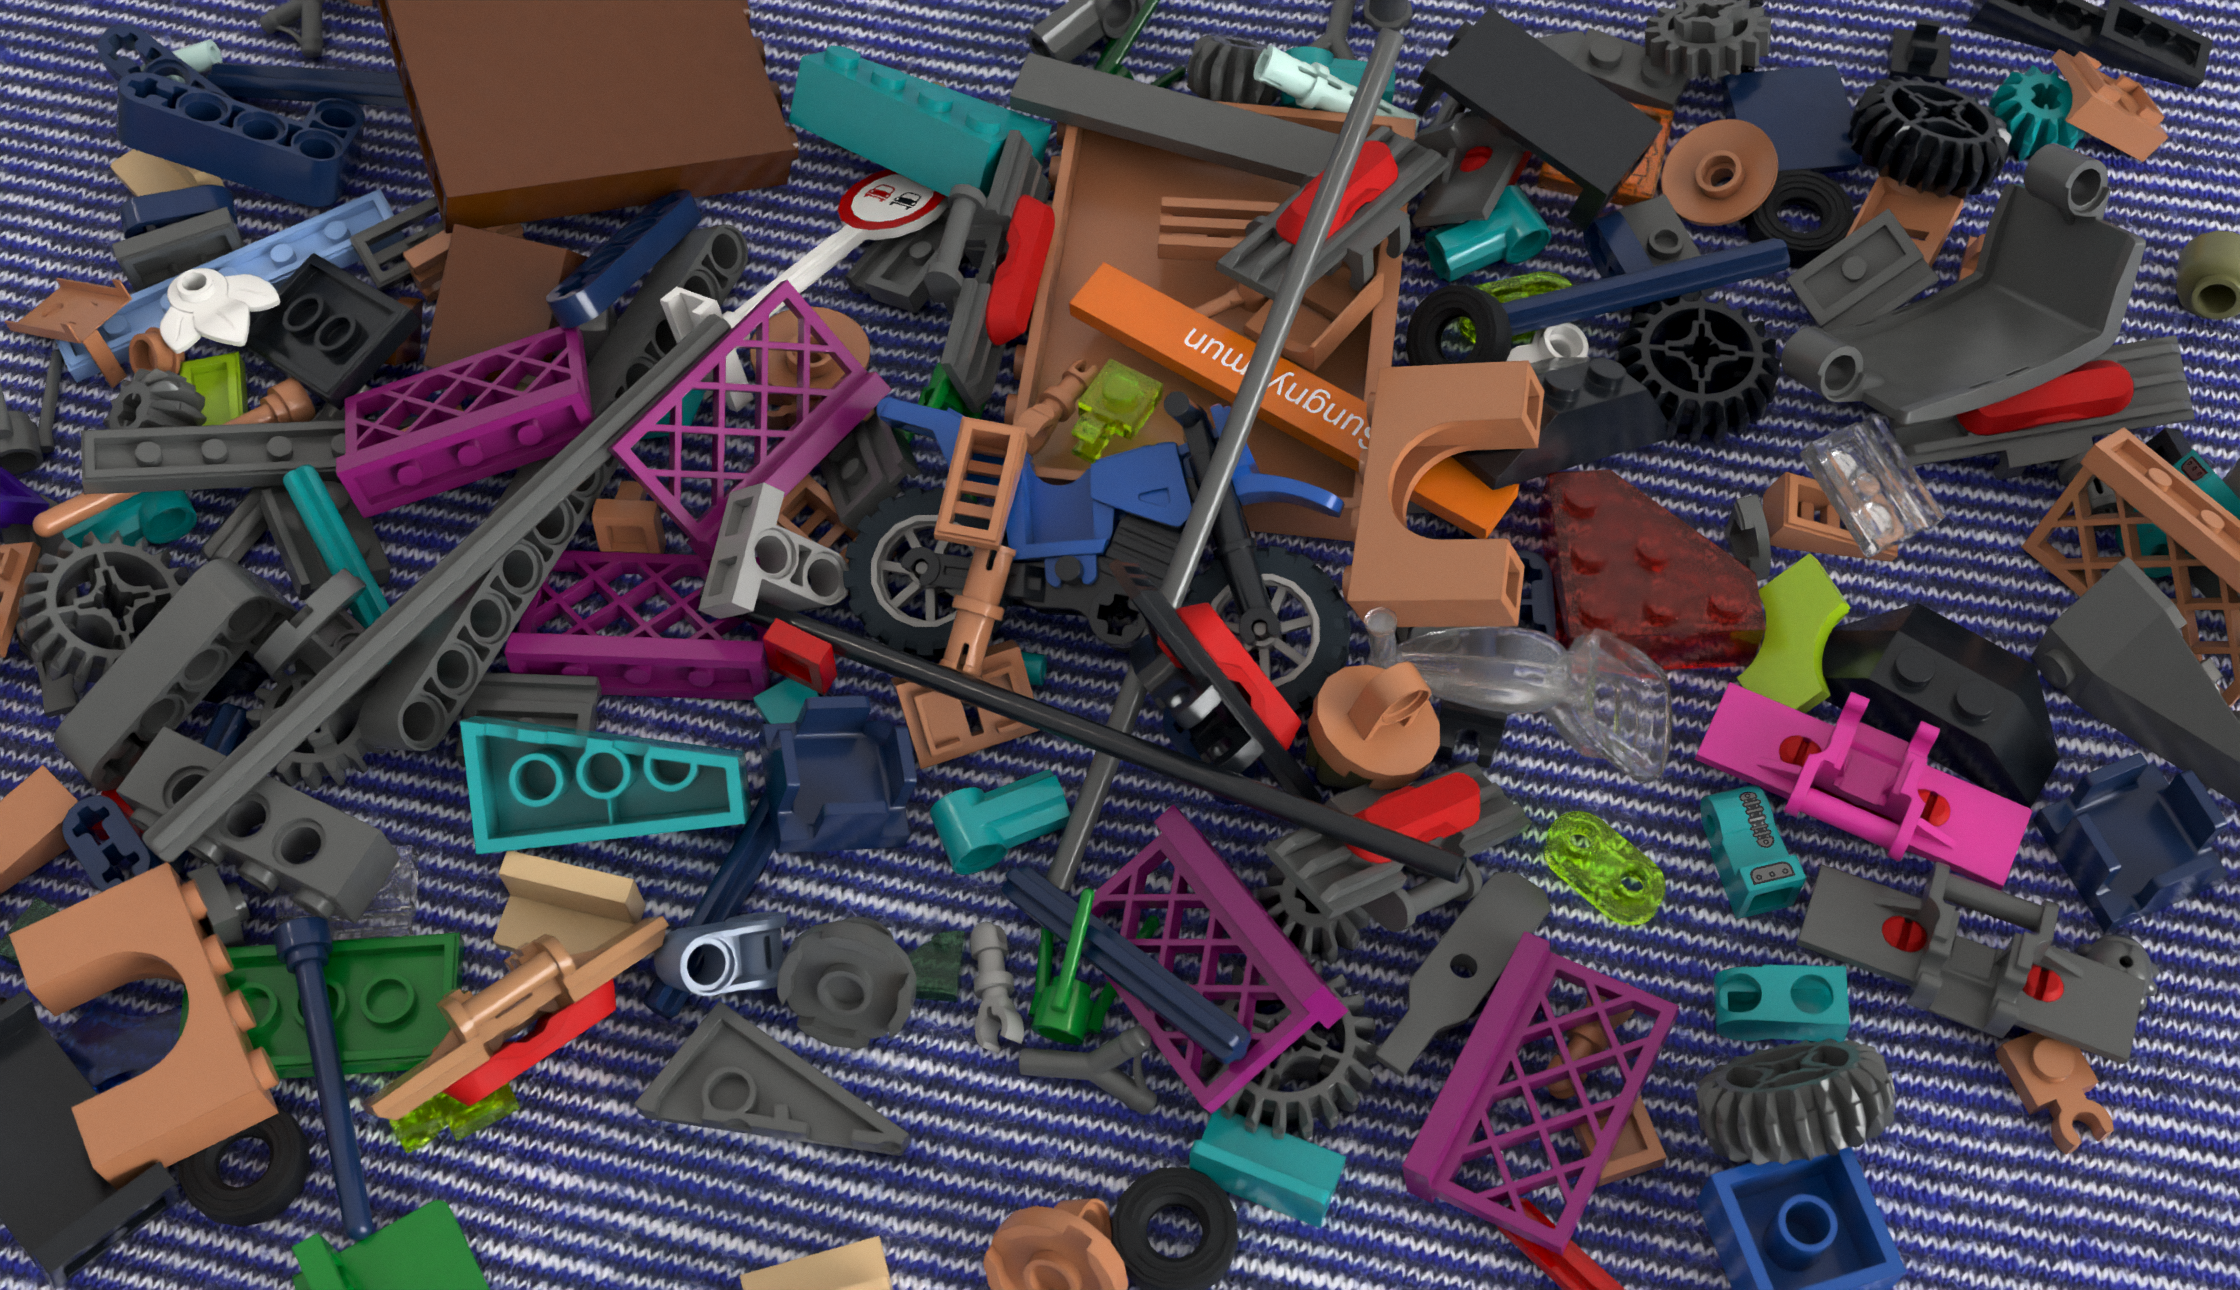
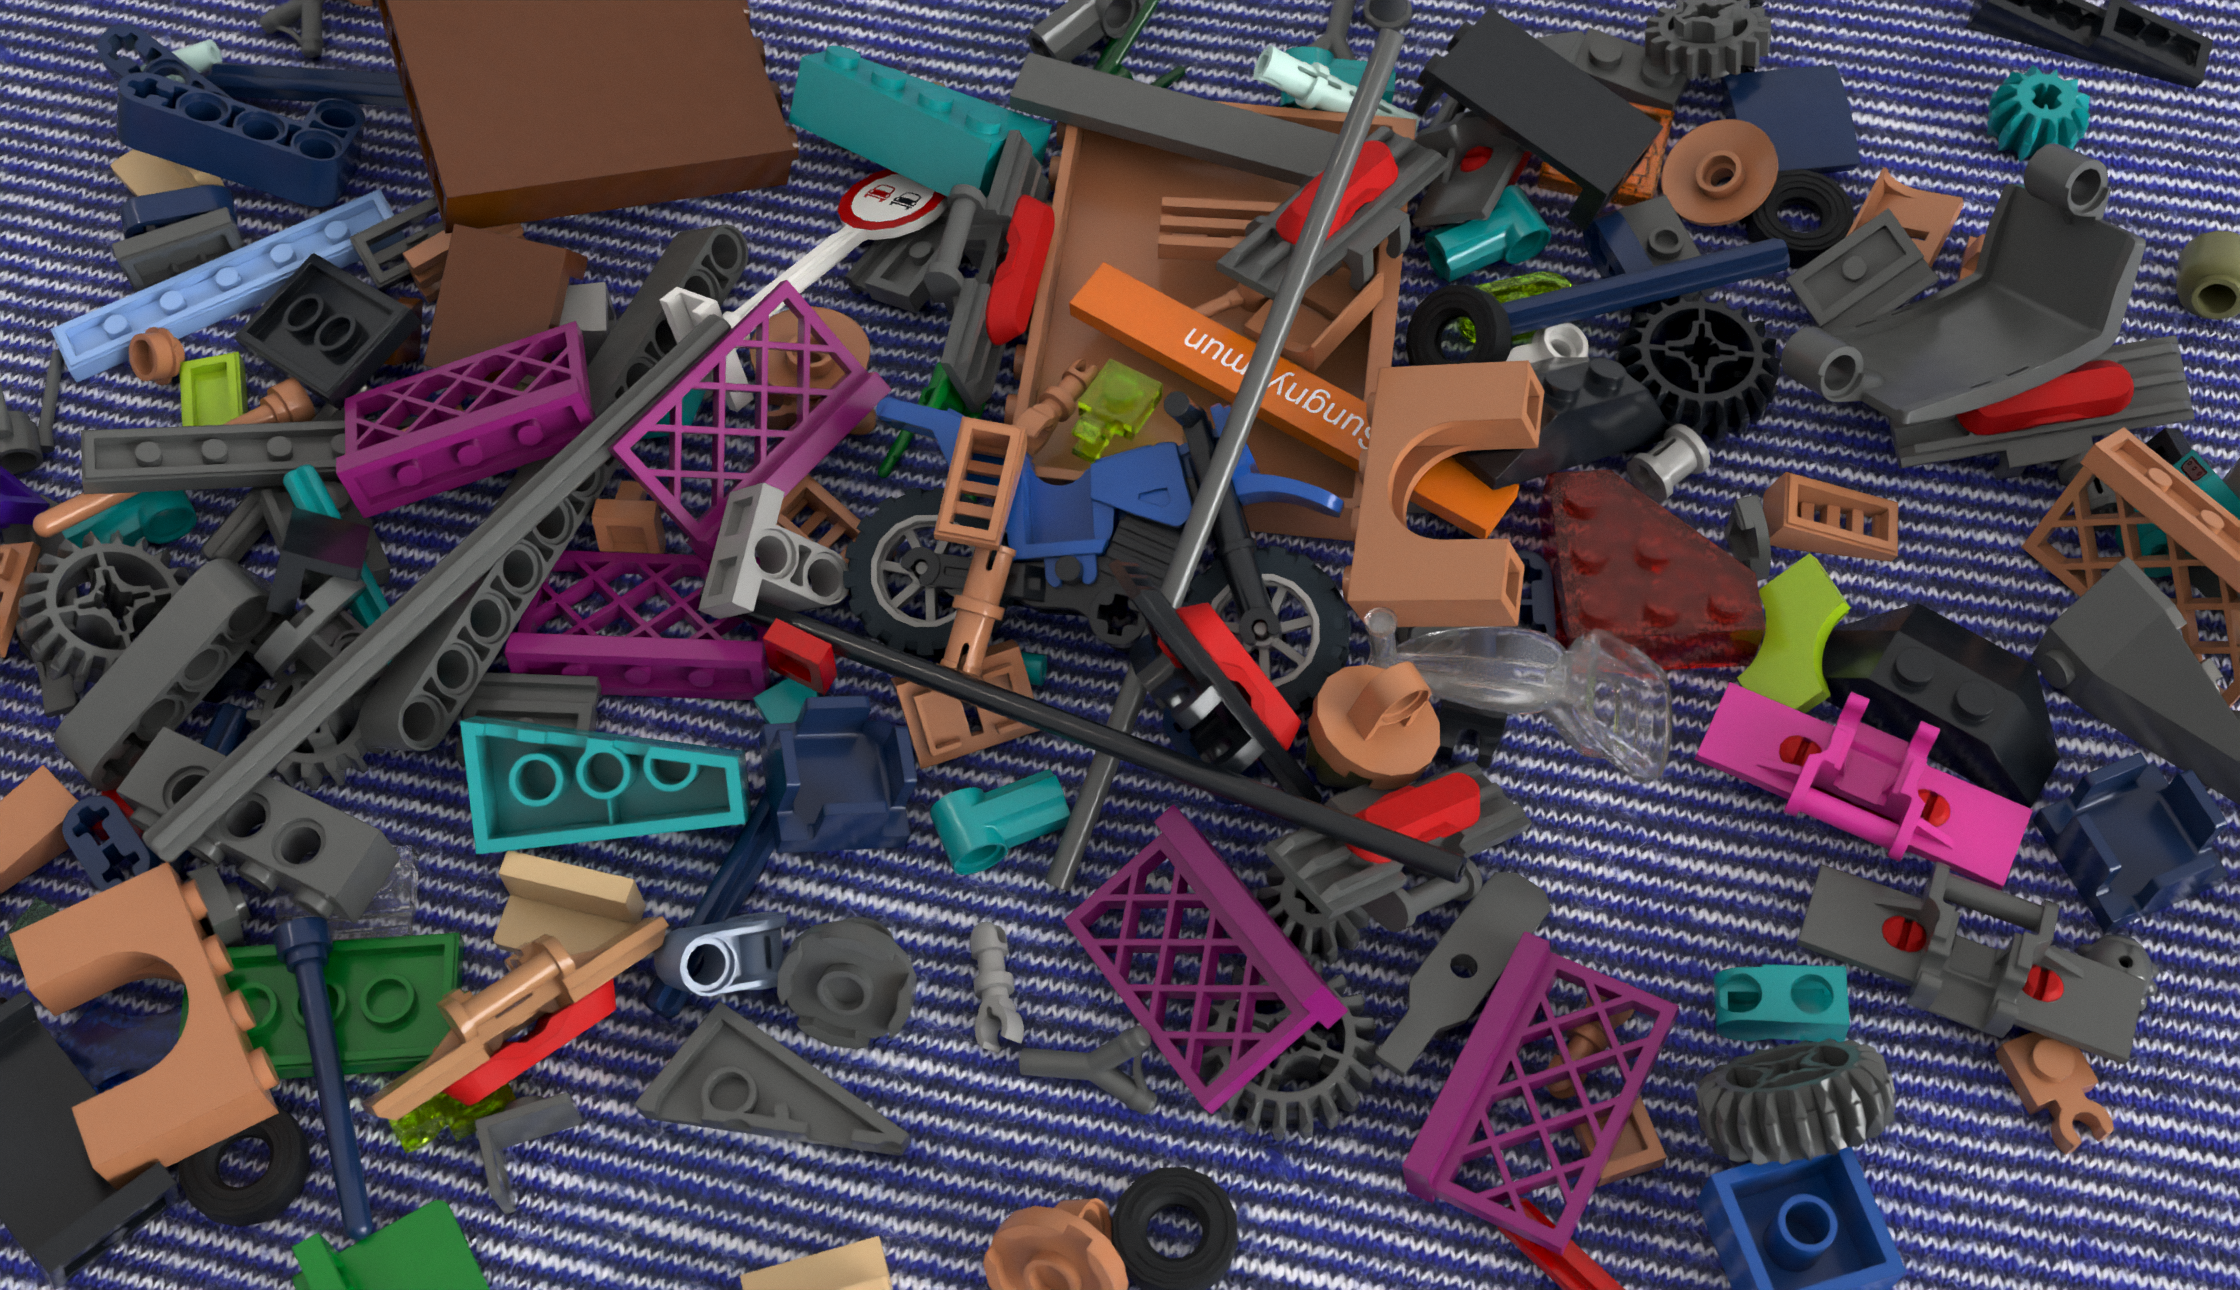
nougat piece [4,278,132,388] -> none
dark grey gear [103,368,207,429] -> none
white plate [160,268,281,354] -> none
dark blue beam [546,189,702,328] -> none
dark grey plate [819,404,921,534] -> none
clear green tile [908,931,966,1002] -> none
dark blue axle [1001,866,1251,1065] -> none
green plant [1028,888,1160,1045] -> none
dark grey gear [1186,35,1278,106] -> none
teal panel [1189,1107,1346,1228] -> none
clear neon green plate [1544,811,1666,925] -> none
teal leg [1700,785,1806,919] -> none
clear plate [1799,413,1946,559] -> none
black gear [1847,76,2012,198] -> none
black tile [1886,19,1951,86] -> none
nougat piece [2051,49,2169,162] -> none
none -> black panel [266,507,370,617]
none -> dark grey bracket [475,1093,583,1215]
none -> light grey bush [1626,424,1710,504]

